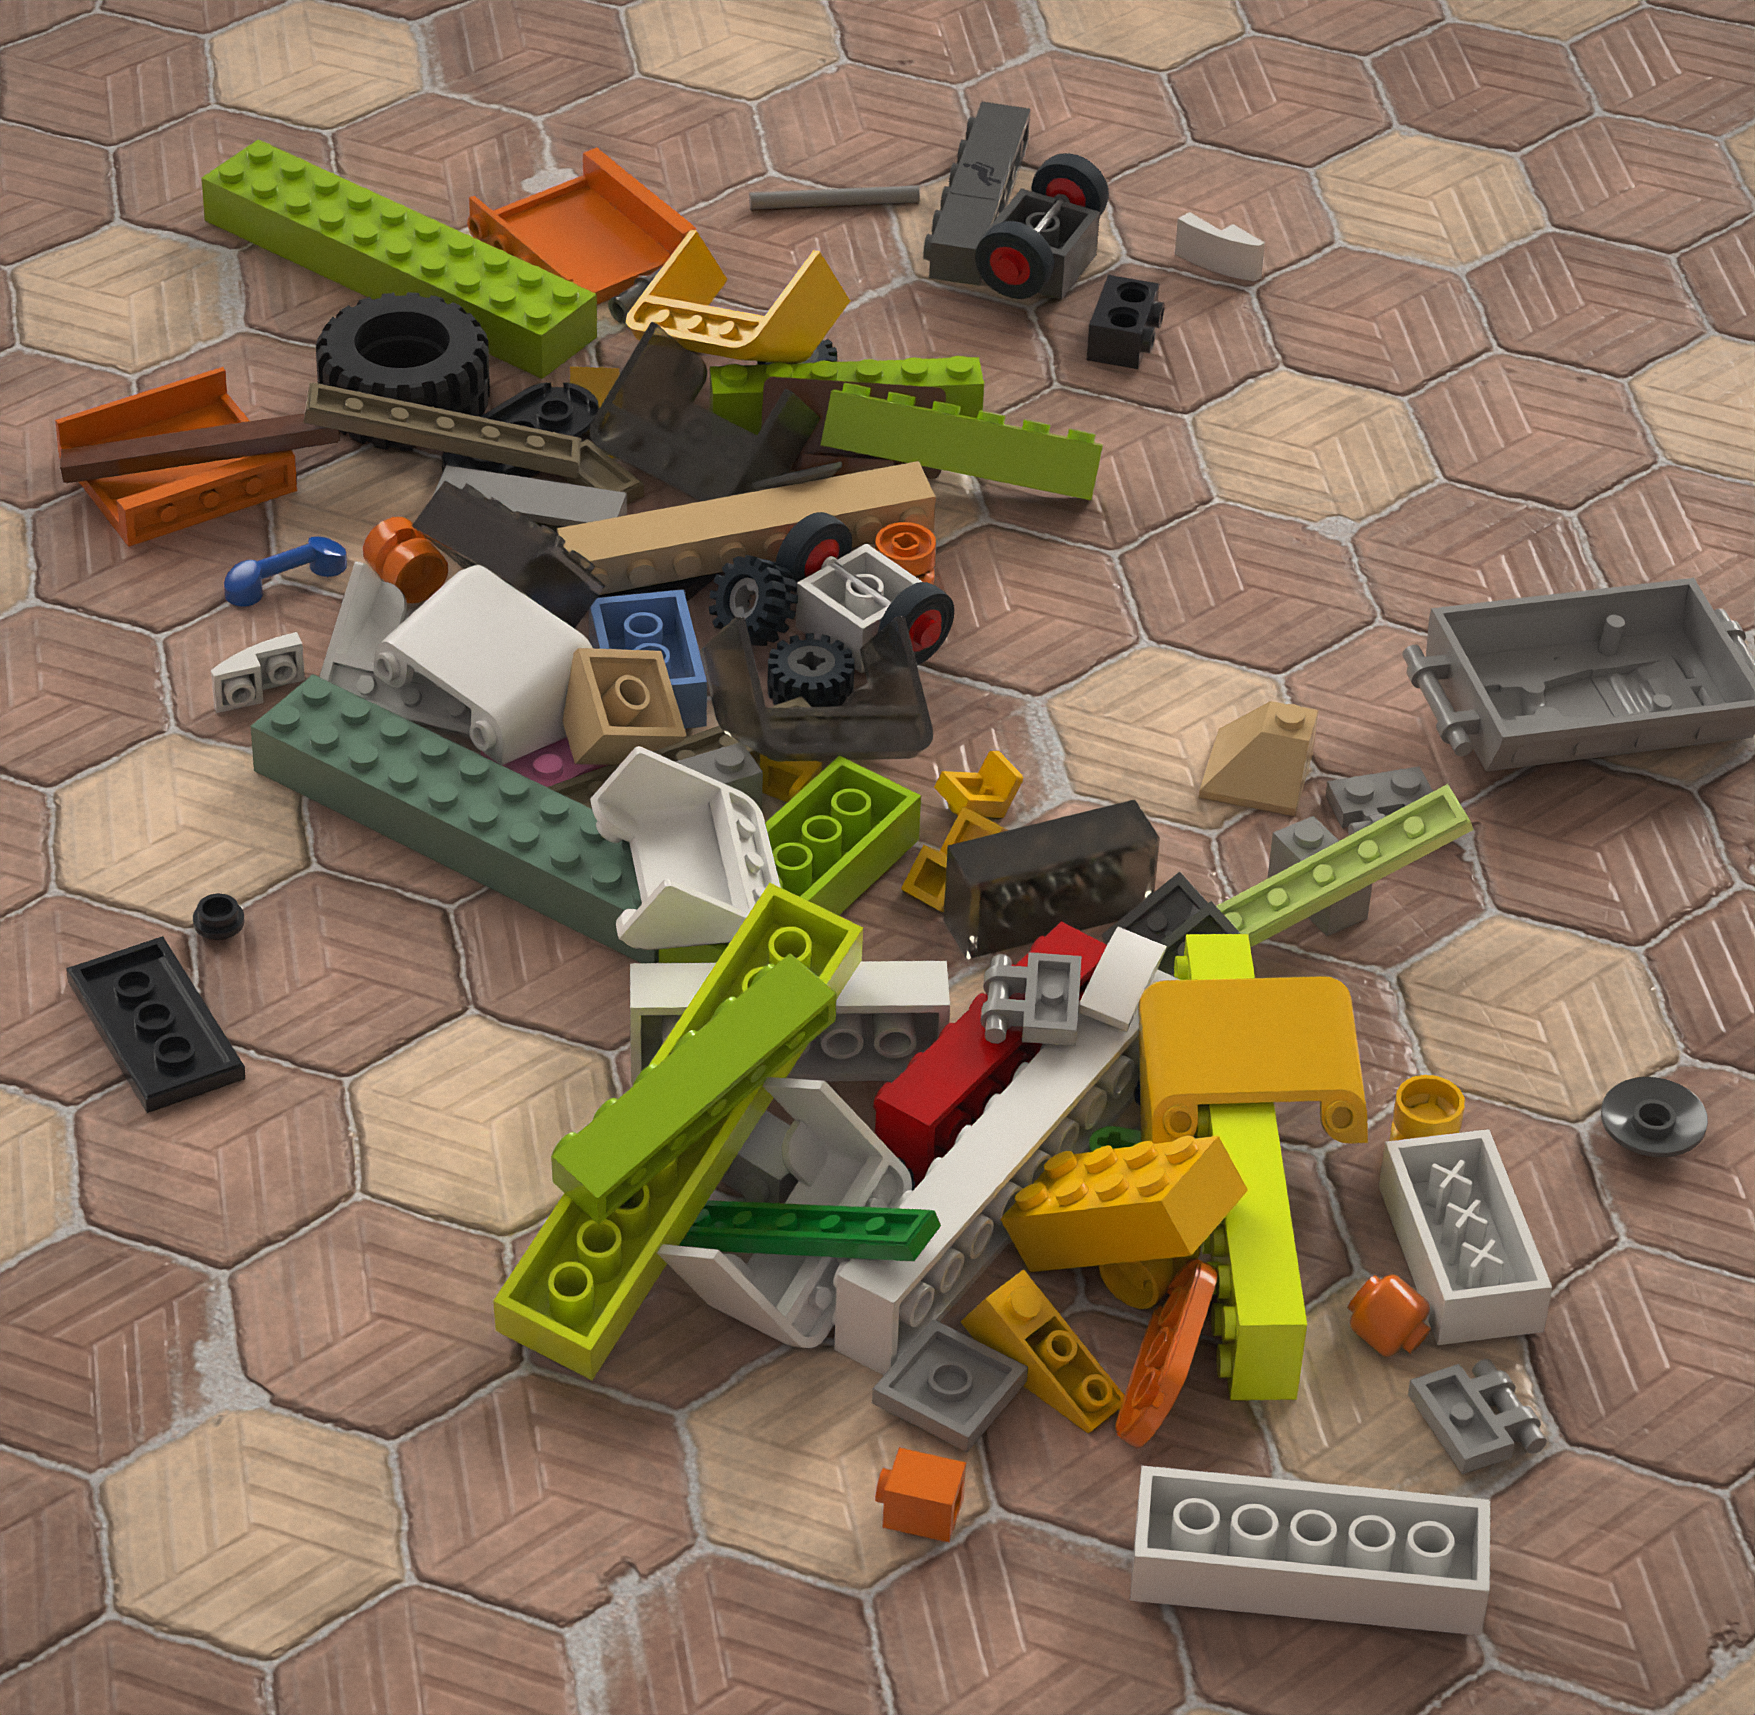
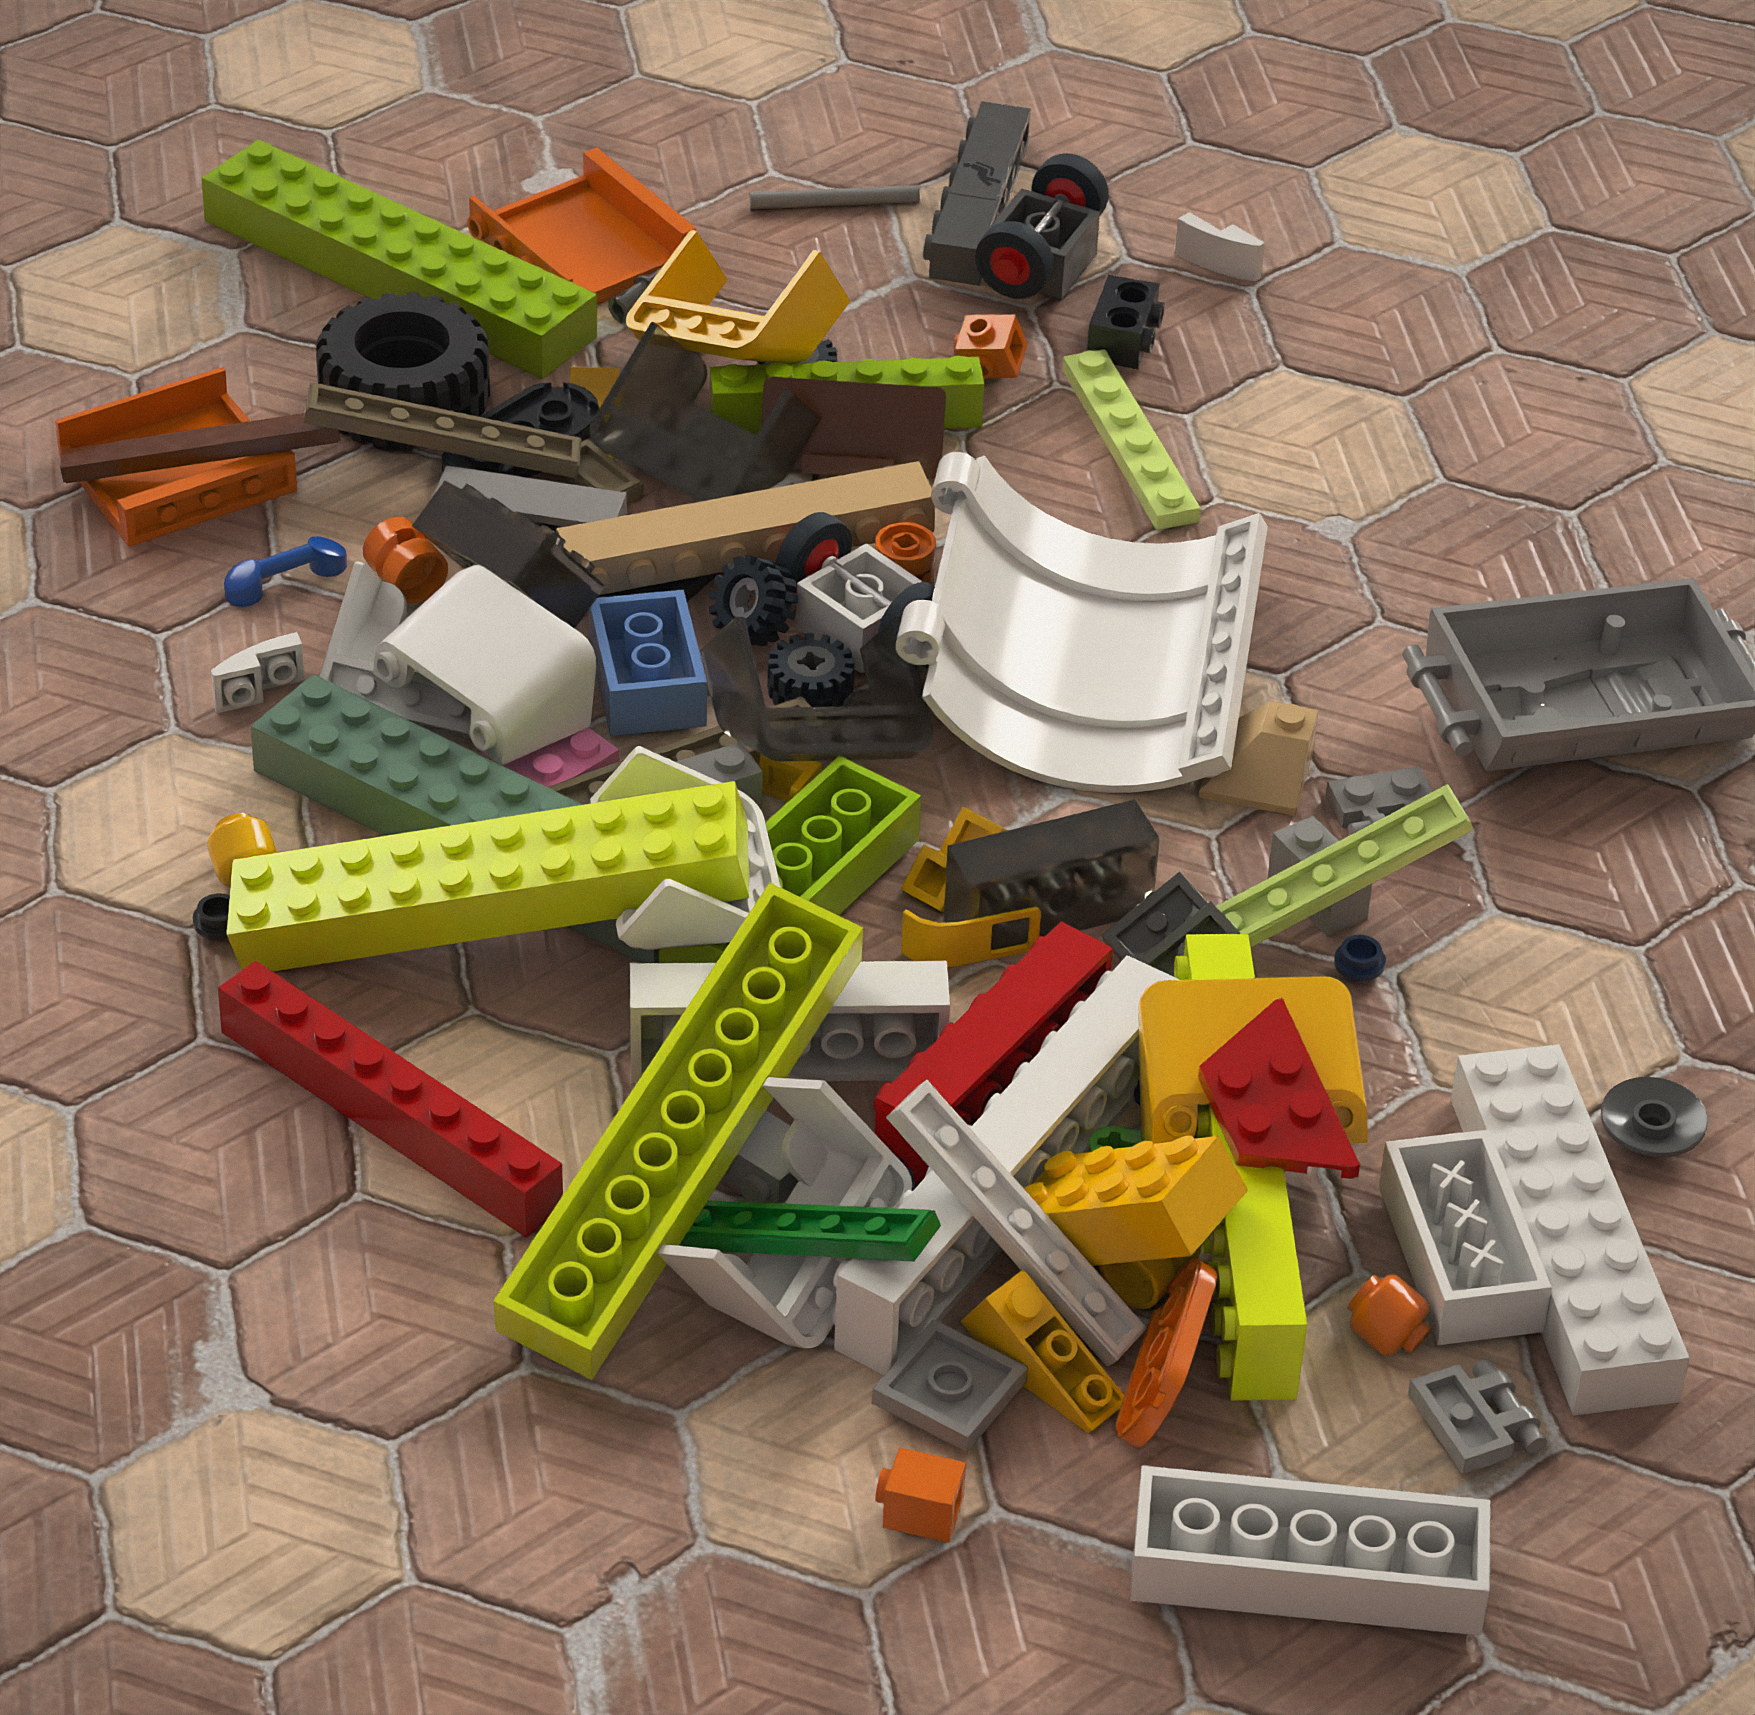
black tile [66,936,246,1113] -> none
lime brick [551,953,837,1224] -> none
tan slope [562,648,687,765] -> none
dark grey dish [751,461,843,491] -> none
lime brick [821,383,1103,501] -> none
yellow bracket [934,751,1023,818] -> none
light grey plate [981,952,1082,1046] -> none
white slope [1078,927,1167,1032] -> none
yellow wheel [1389,1075,1465,1141] -> none
none -> yellow head [207,813,278,887]
none -> red brick [218,961,563,1238]
none -> neon yellow brick [227,781,749,971]
none -> white tile [886,1080,1147,1367]
none -> white panel [896,452,1268,793]
none -> yellow piece [901,907,1041,967]
none -> orange brick [953,314,1028,379]
none -> yellowish green plate [1062,349,1201,530]
none -> red wing [1198,998,1360,1179]
none -> dark blue plate [1334,935,1386,982]
none -> white brick [1451,1044,1690,1416]

